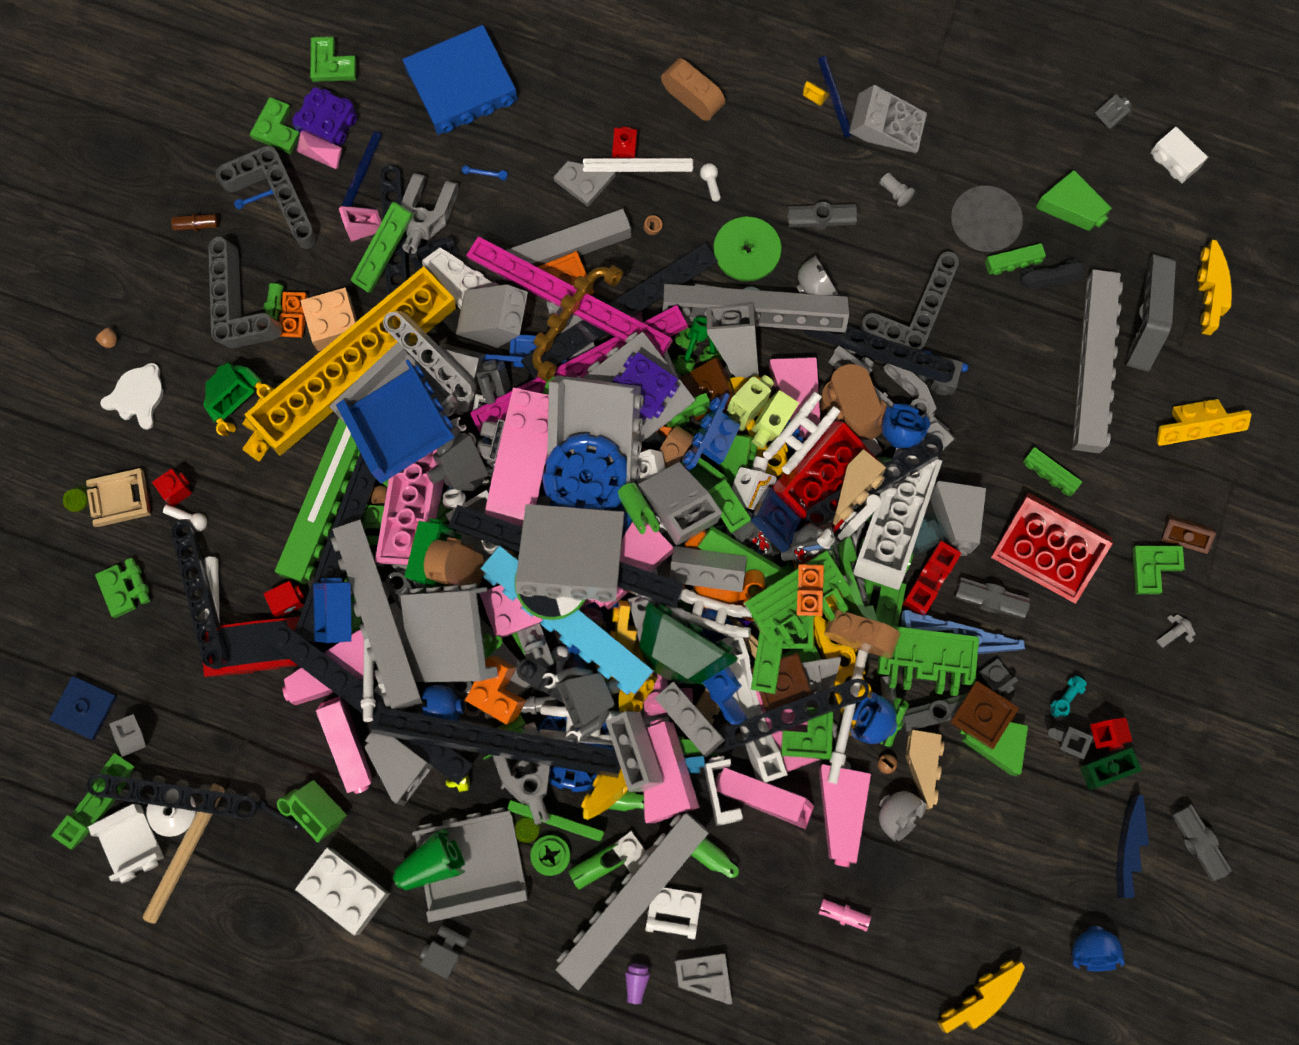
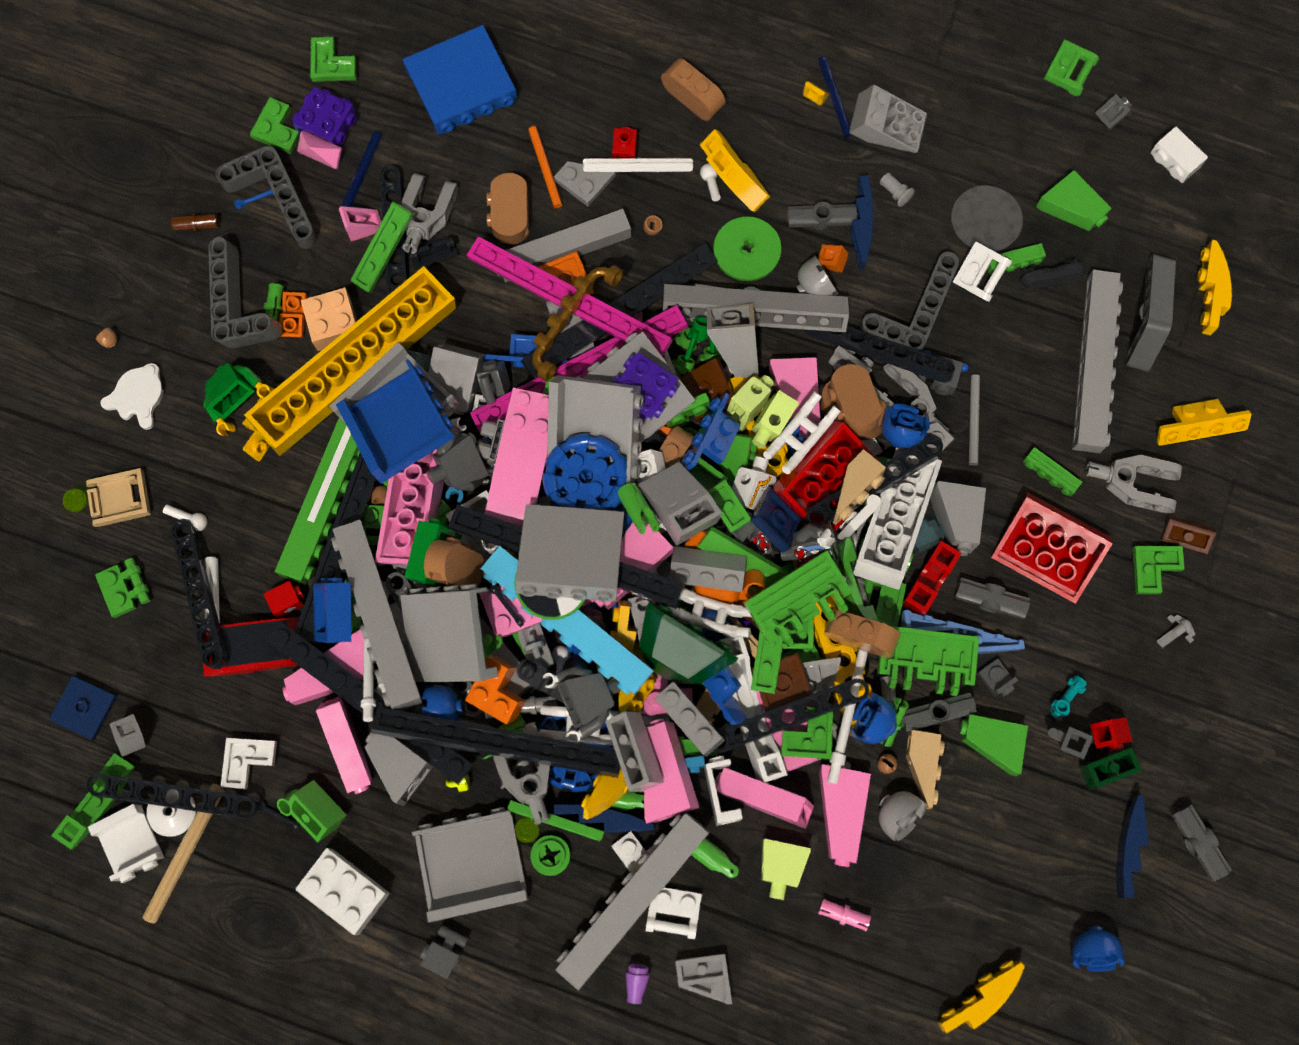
red brick [152,469,192,507] -> none
light grey beam [383,311,476,401] -> none
green cone [393,828,465,890] -> none
white wing [422,248,500,309] -> none
white plate [443,488,466,509] -> none
light grey slope [456,285,528,348] -> none
blue hinge [462,165,508,181] -> none
bright green piece [569,844,627,890] -> none
orange slope [797,564,824,616] -> none
reddish brown plate [950,681,1019,750] -> none
none -> white plate [221,738,277,789]
none -> medium nougat brick [487,173,529,245]
none -> black hinge [489,585,524,627]
none -> orange bar [528,126,562,208]
none -> dark blue slope [554,805,654,833]
none -> yellow slope [700,129,770,212]
none -> yellowish green torso [761,839,811,900]
none -> orange slope [818,245,848,273]
none -> dark blue slope [849,175,873,271]
none -> white plate [953,242,1013,302]
none -> light grey bar [969,375,980,465]
none -> bright green plate [1044,40,1099,96]
none -> light grey piece [1085,455,1182,513]

